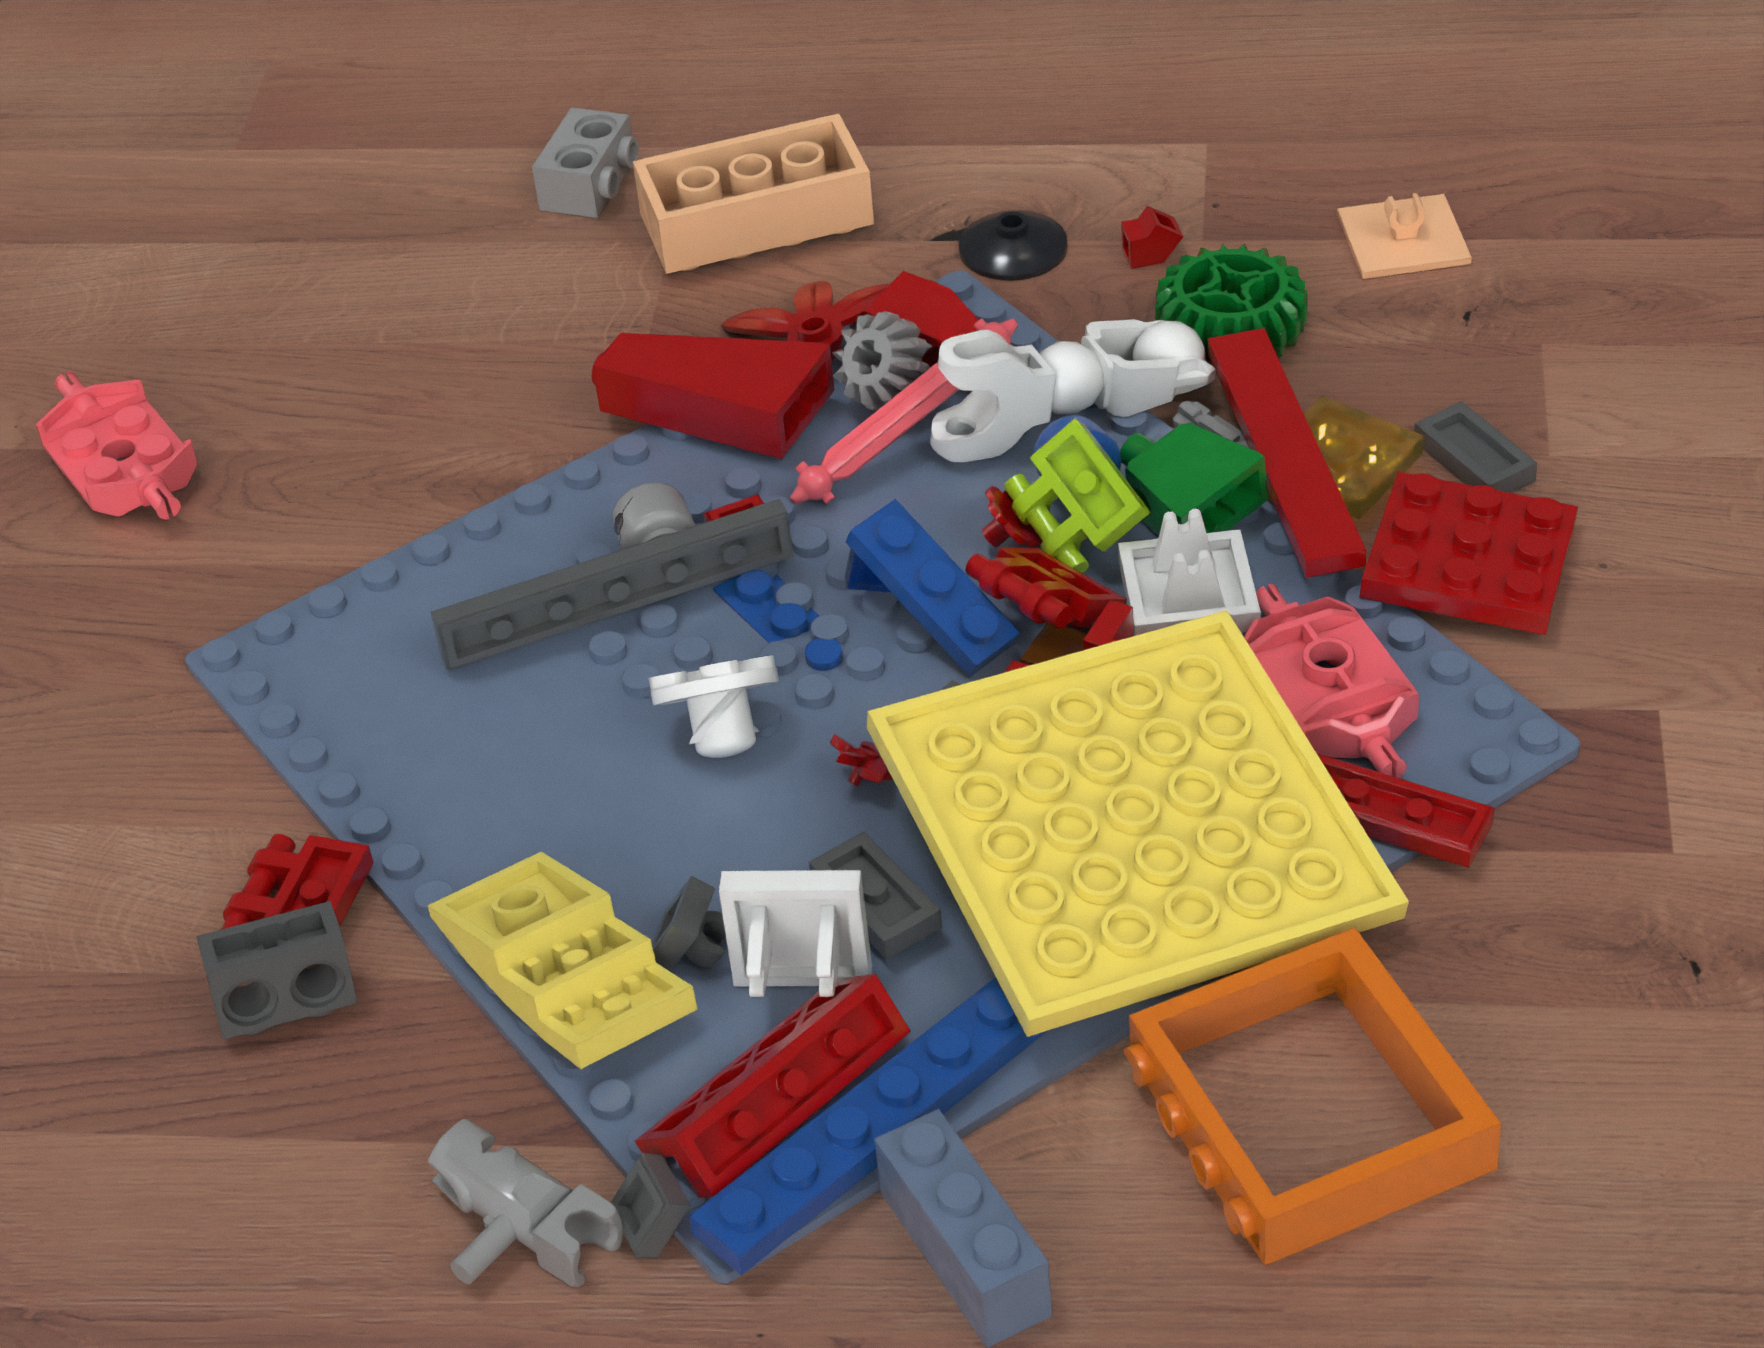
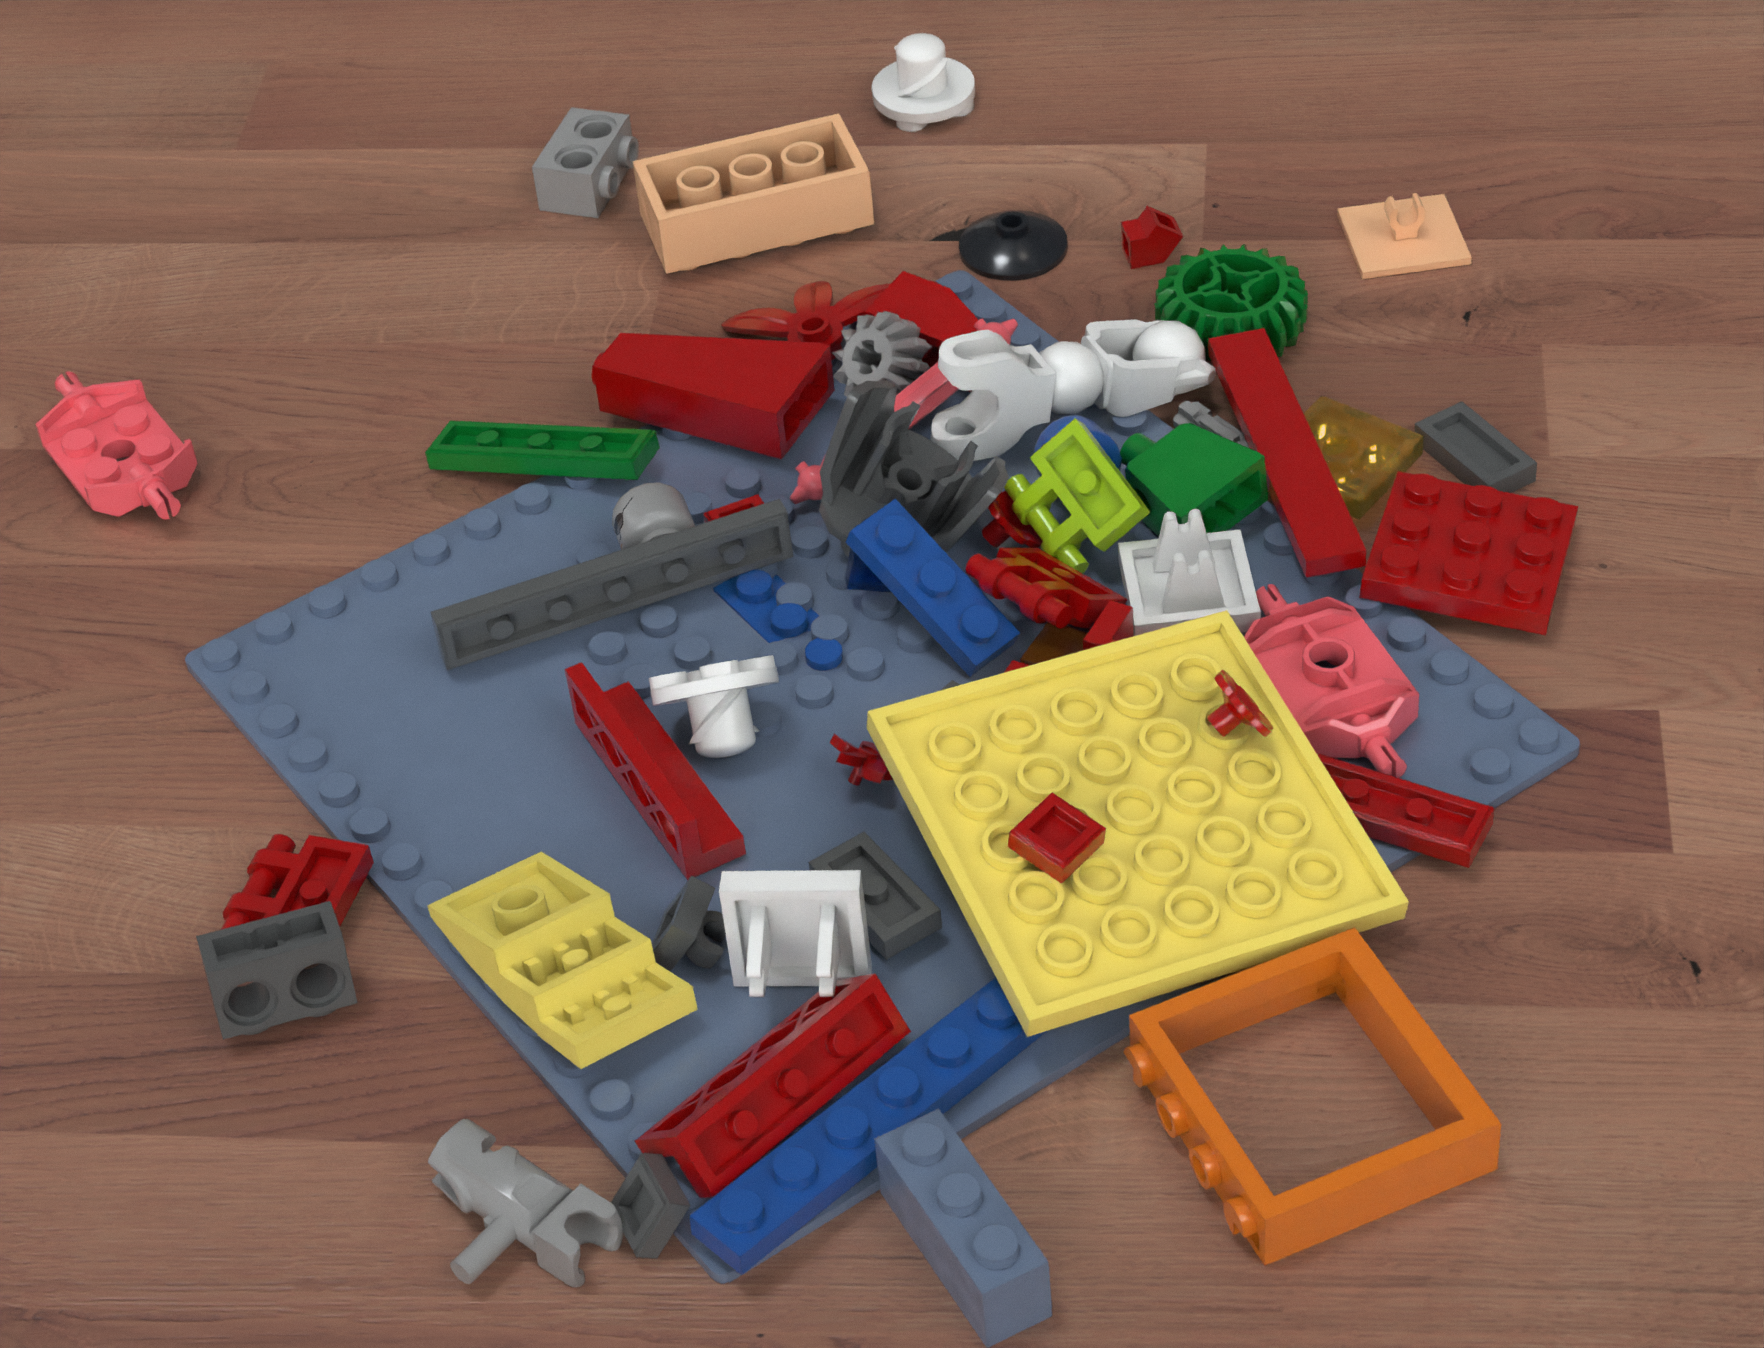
none -> green tile [425,420,660,480]
none -> red fence [565,662,746,881]
none -> dark grey piece [819,381,1009,566]
none -> white plate [872,33,975,132]
none -> red tile [1008,792,1106,884]
none -> red plant [1207,669,1274,737]

